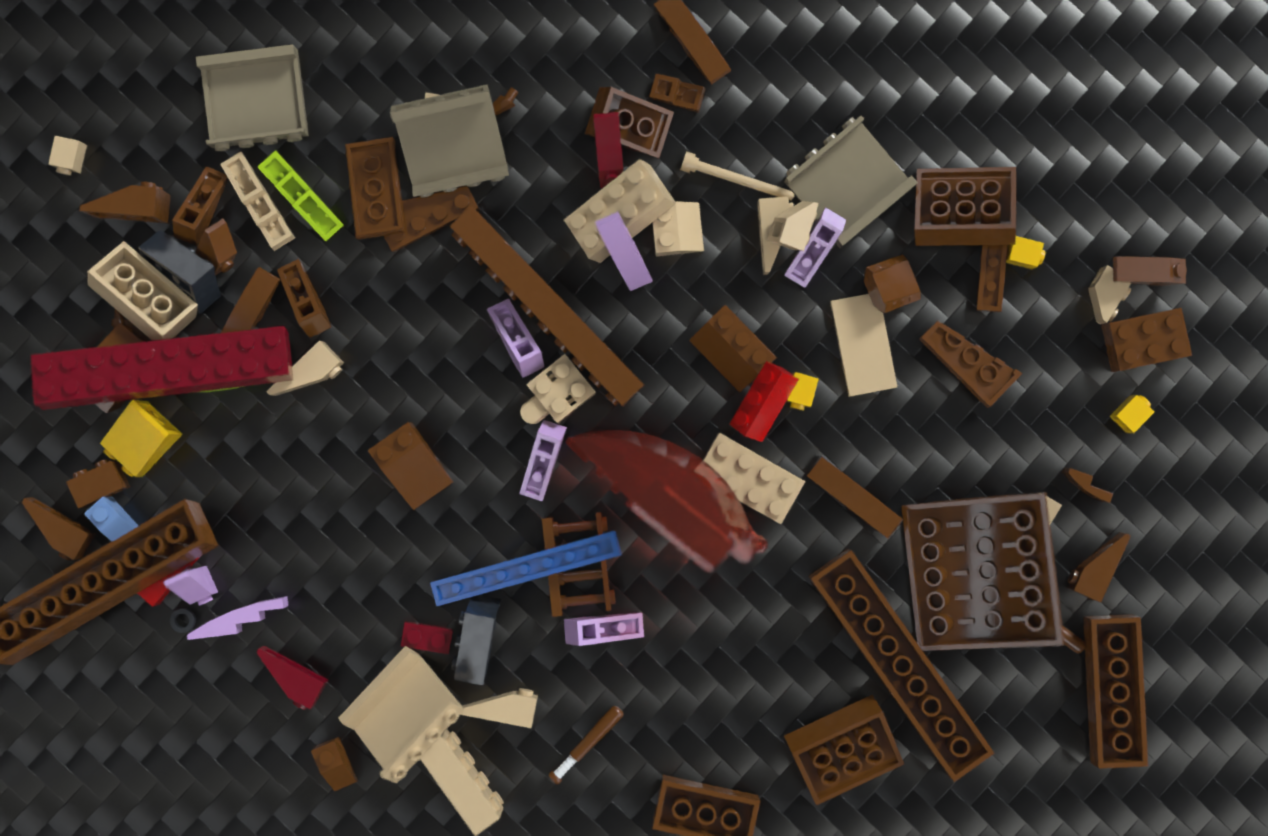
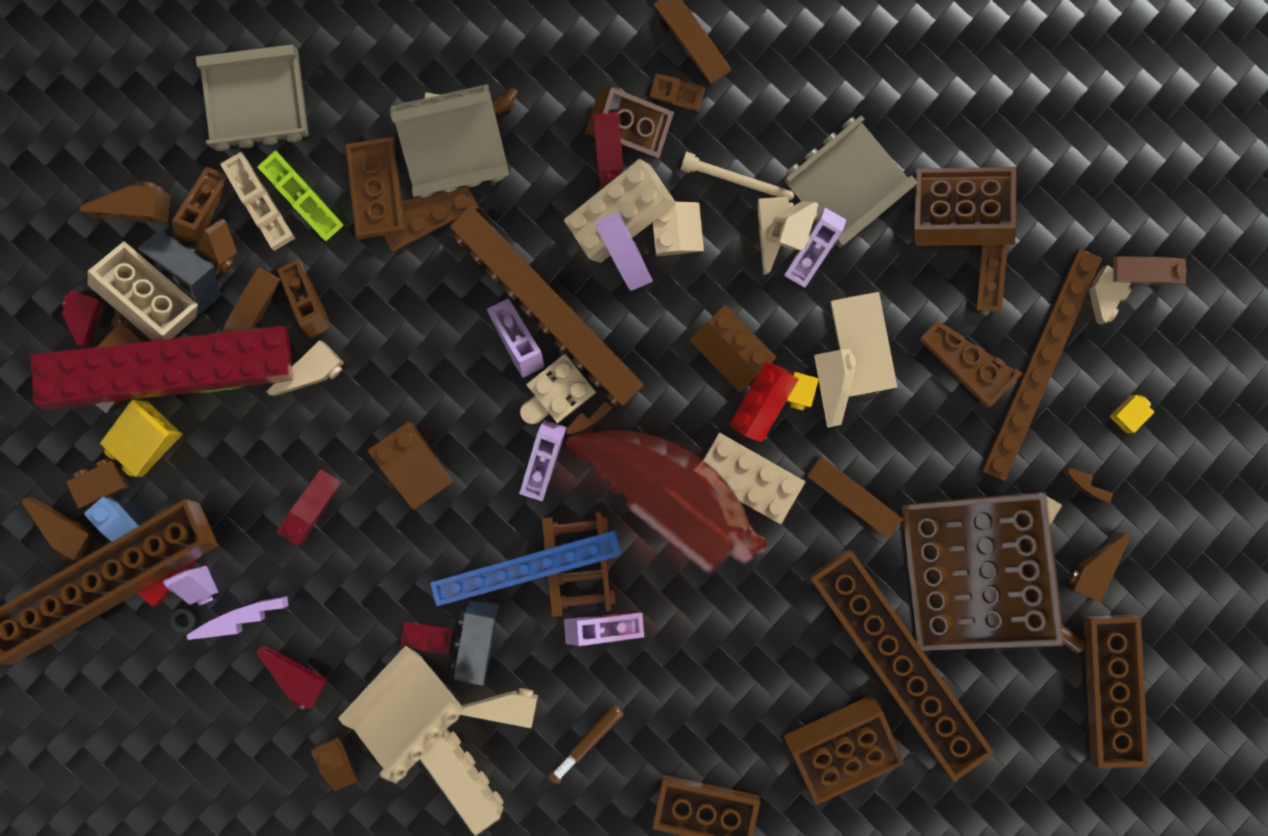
tan brick [48,136,87,176] -> none
reddish brown slope [864,254,921,313] -> none
yellow brick [1006,236,1045,269] -> none
reddish brown brick [1101,308,1192,372] -> none
none -> dark red slope [62,290,106,347]
none -> dark red slope [277,469,341,546]
none -> reddish brown slope [566,401,613,434]
none -> tan slope [814,349,856,427]
none -> reddish brown plate [981,249,1102,481]

